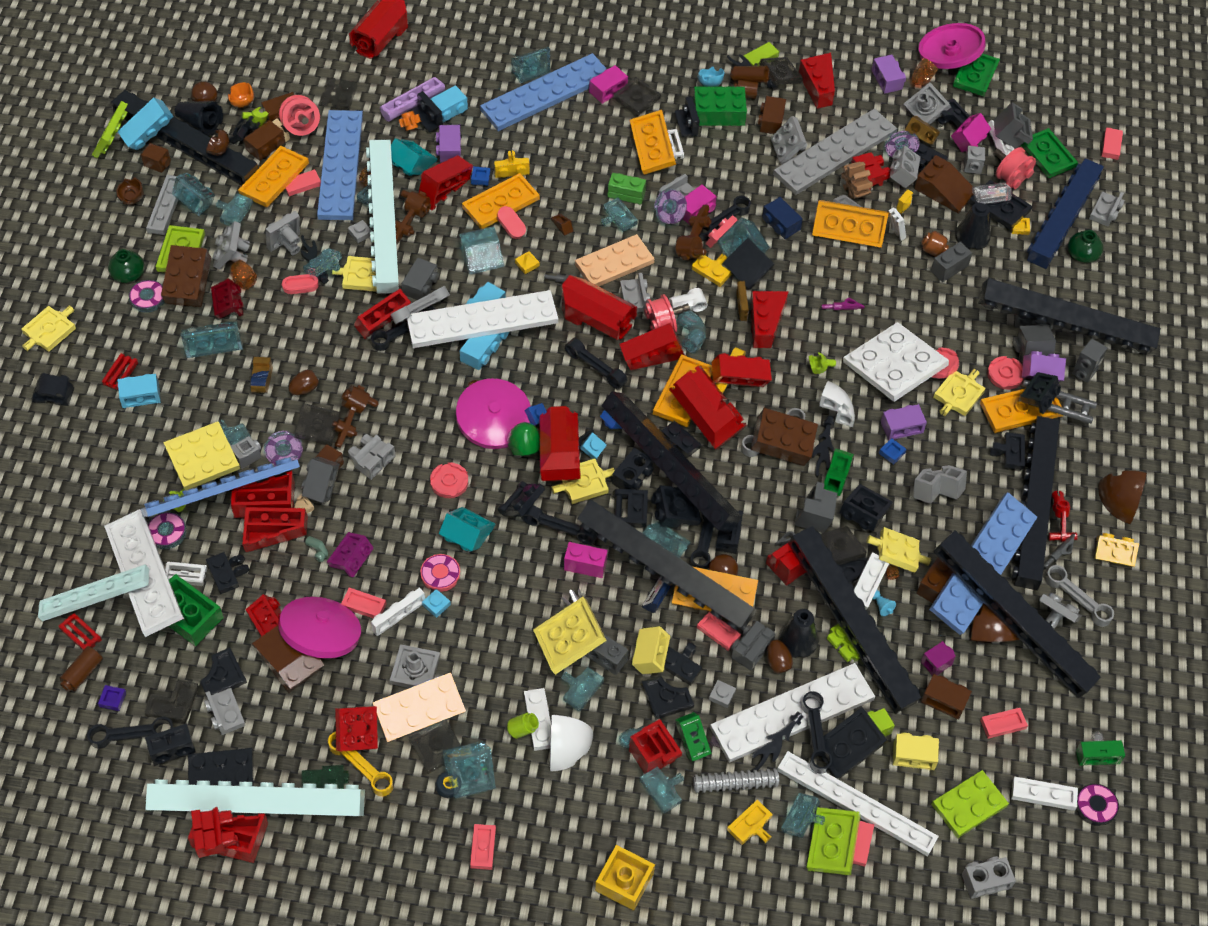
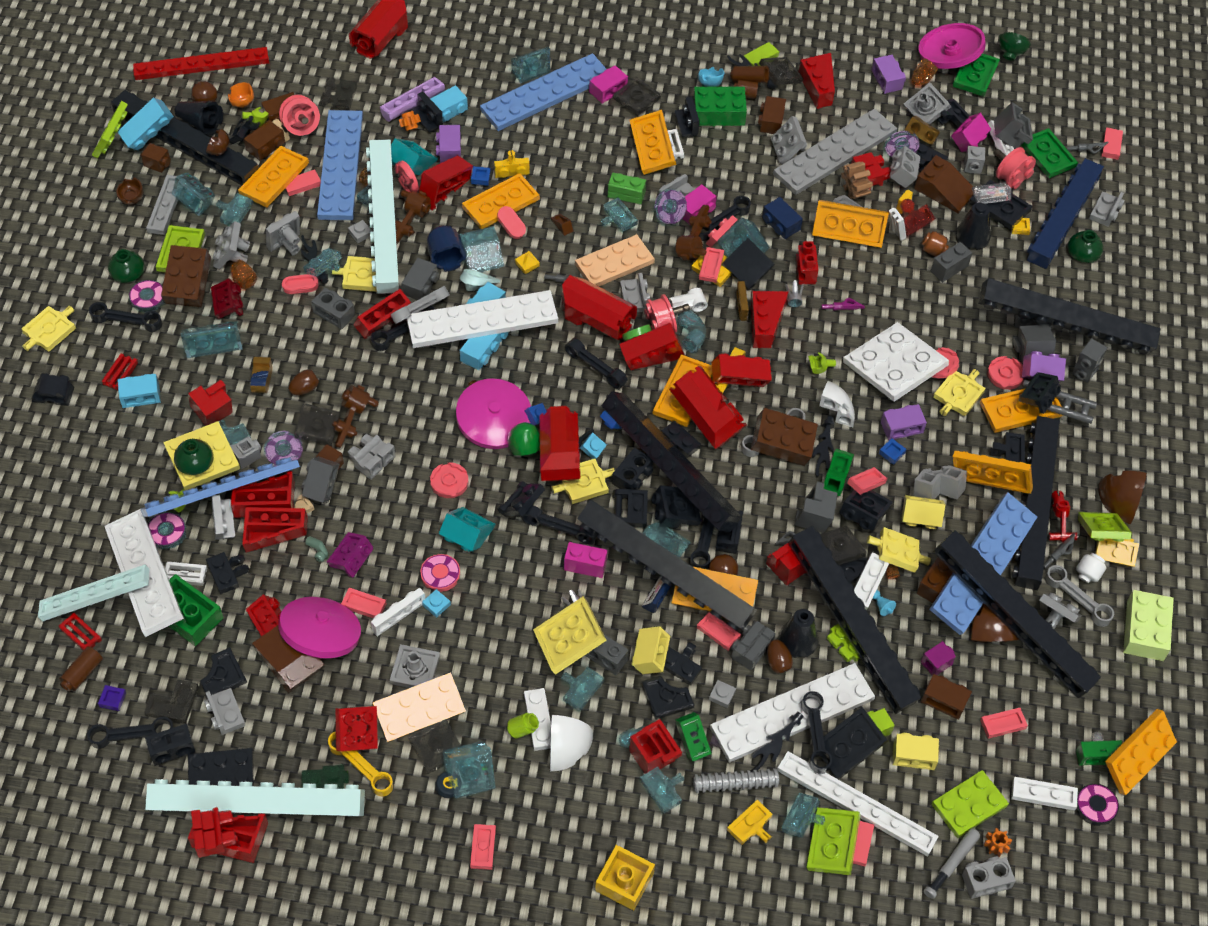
none -> black piece [89,302,162,332]
none -> red plate [133,47,269,80]
none -> dark green piece [174,439,214,475]
none -> red plate [188,380,233,426]
none -> light grey bracket [211,495,235,540]
none -> dark grey brick [311,288,355,329]
none -> coral tile [394,160,419,192]
none -> dark blue cylinder [427,225,466,272]
none -> light aqua piece [460,269,501,291]
none -> bright green piece [622,324,651,341]
none -> coral tile [699,247,724,283]
none -> flat silver piece [785,280,804,308]
none -> red hips [795,241,819,285]
none -> coral tile [847,467,887,495]
none -> clear red plate [900,199,936,237]
none -> light yellow brick [901,495,946,529]
none -> light grey piece [924,829,980,899]
none -> light orange plate [952,451,1033,494]
none -> orange gear [984,828,1012,857]
none -> dark green piece [998,32,1031,61]
none -> dark grey hand [1067,142,1109,154]
none -> white head [1076,553,1106,583]
none -> lime plate [1078,512,1132,542]
none -> light orange plate [1105,709,1177,795]
none -> yellowish green brick [1123,590,1174,661]

